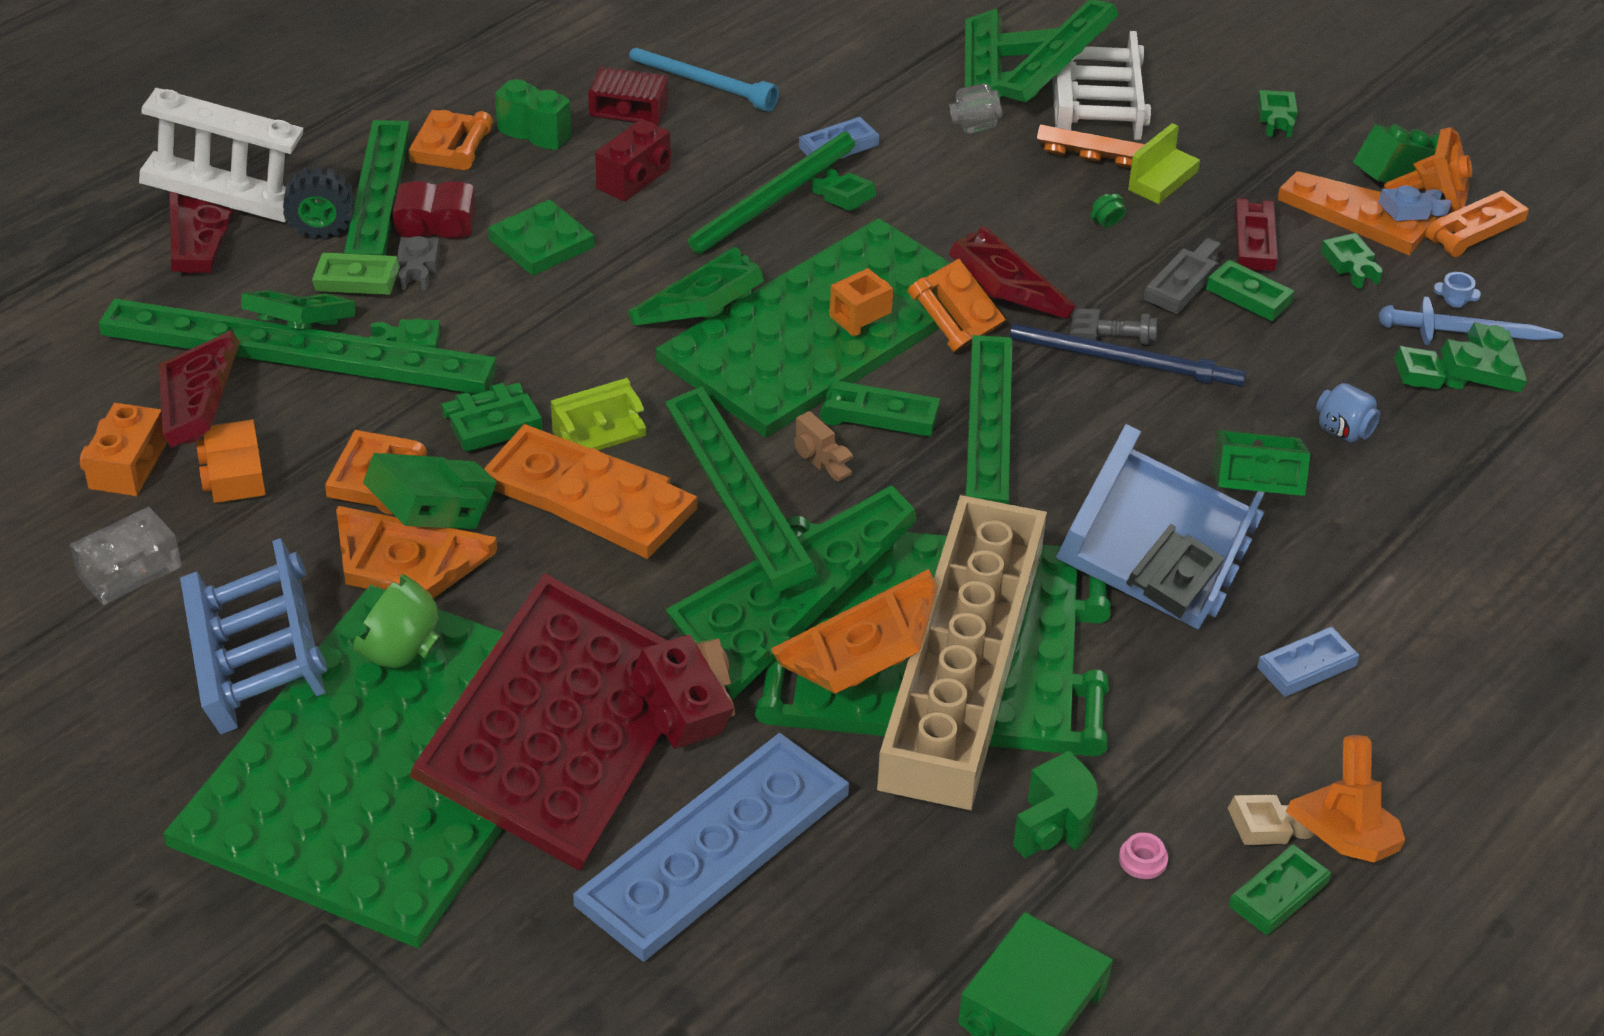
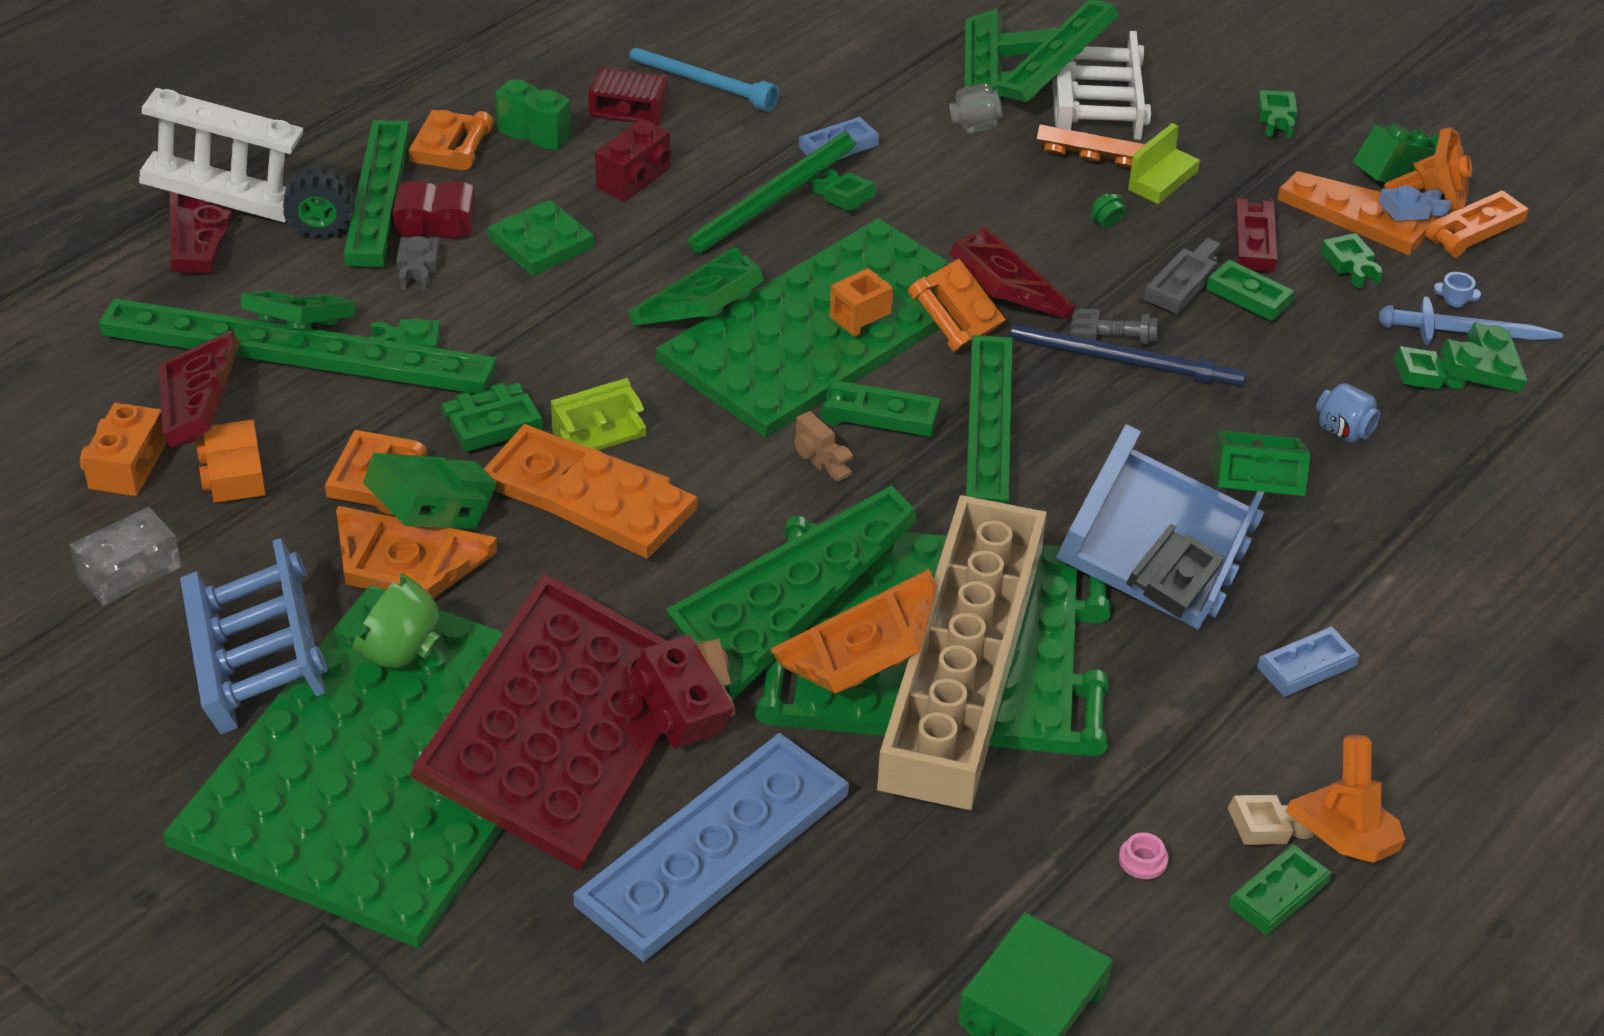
bright green plate [312,253,400,295] -> none
green plate [665,386,817,593] -> none
green brick [1013,750,1098,858] -> none

